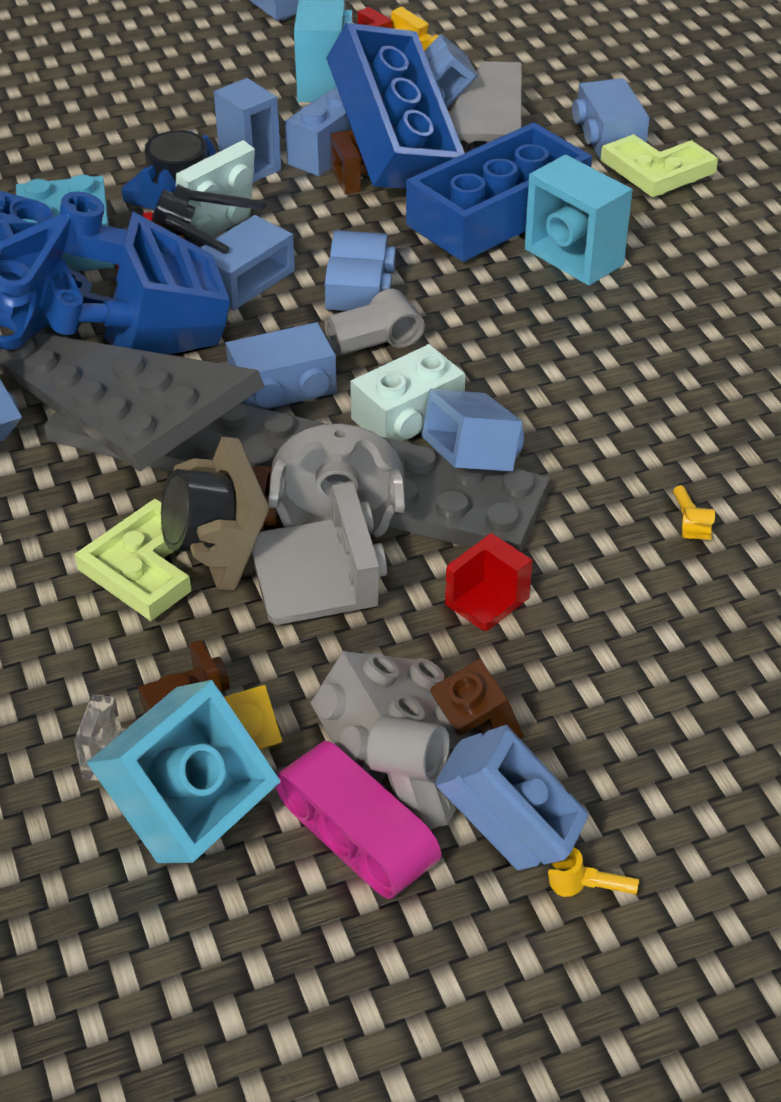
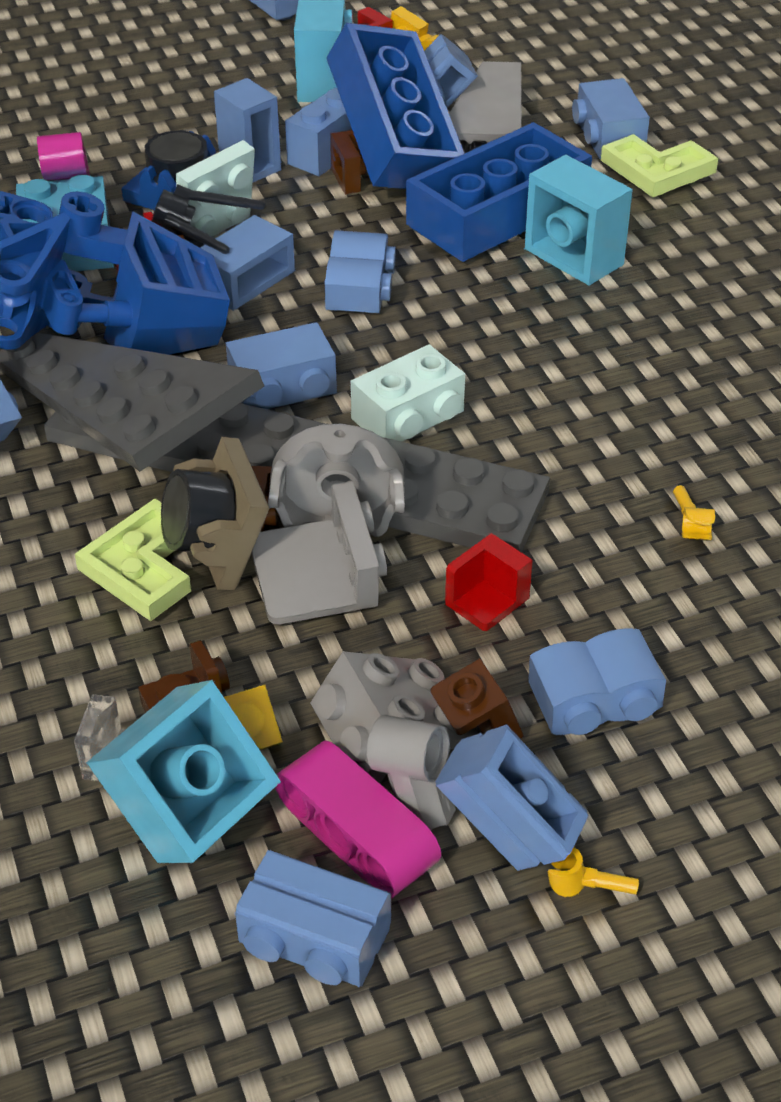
light grey piece [324,288,425,357] -> none
medium blue piece [422,389,524,471] -> none
none -> dark pink beam [37,132,90,181]
none -> medium blue brick [235,850,391,987]
none -> medium blue brick [529,628,666,735]

